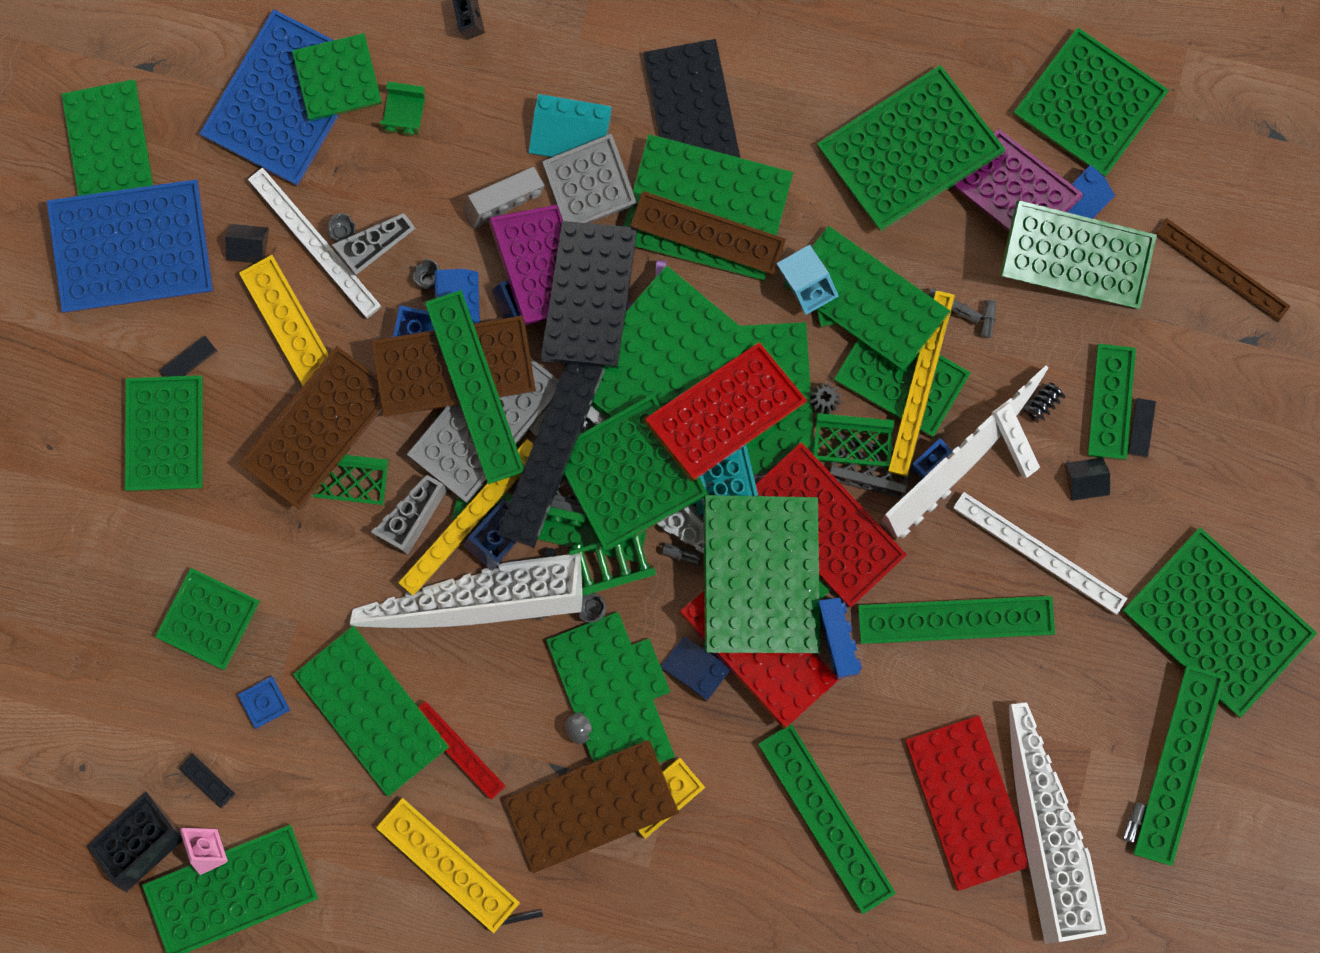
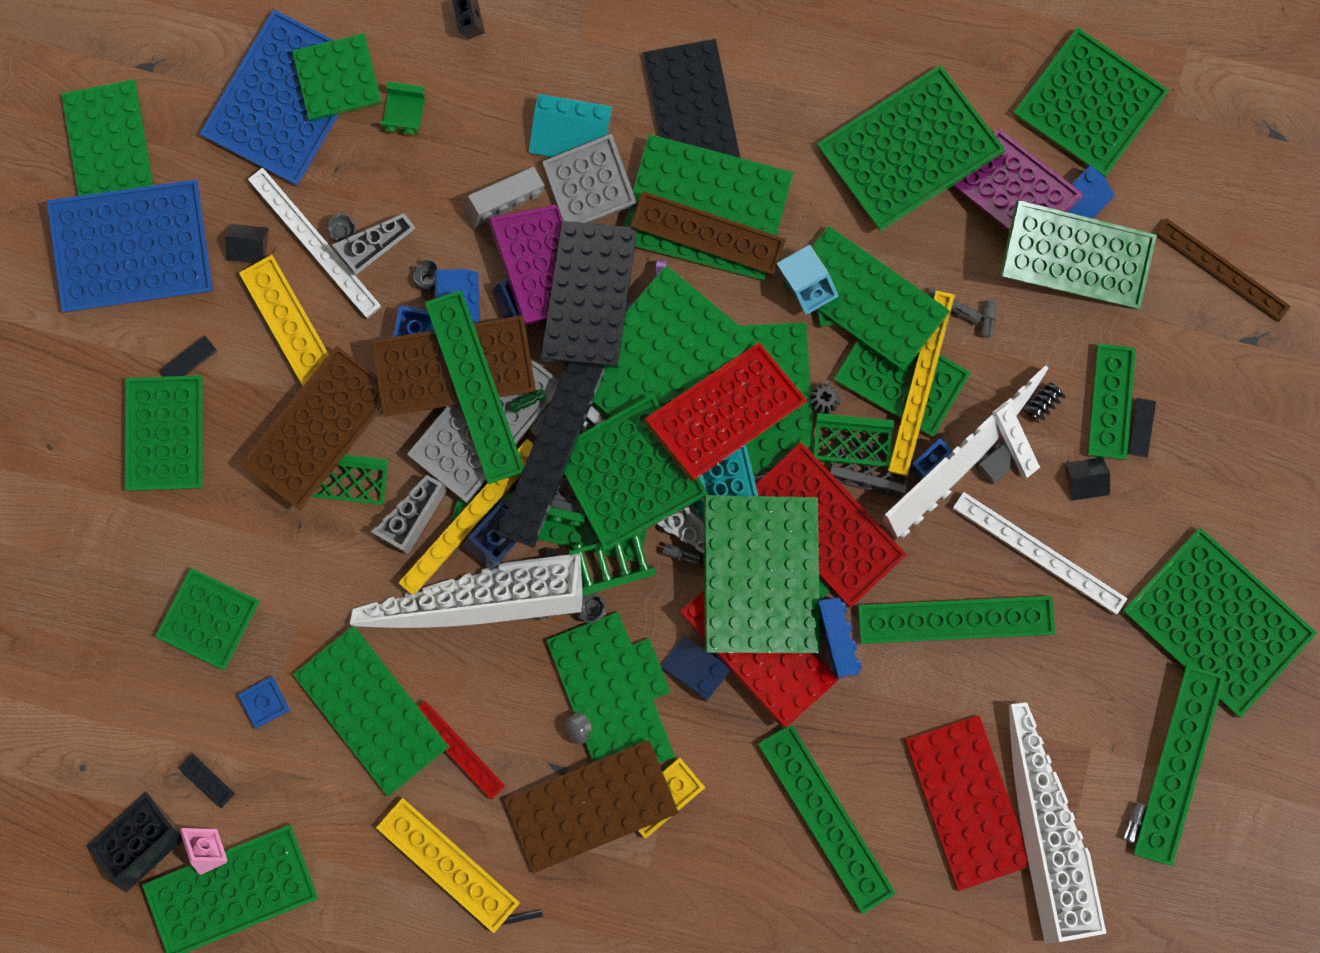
none -> dark green axle [509,389,546,413]
none -> dark grey slope [977,441,1011,485]

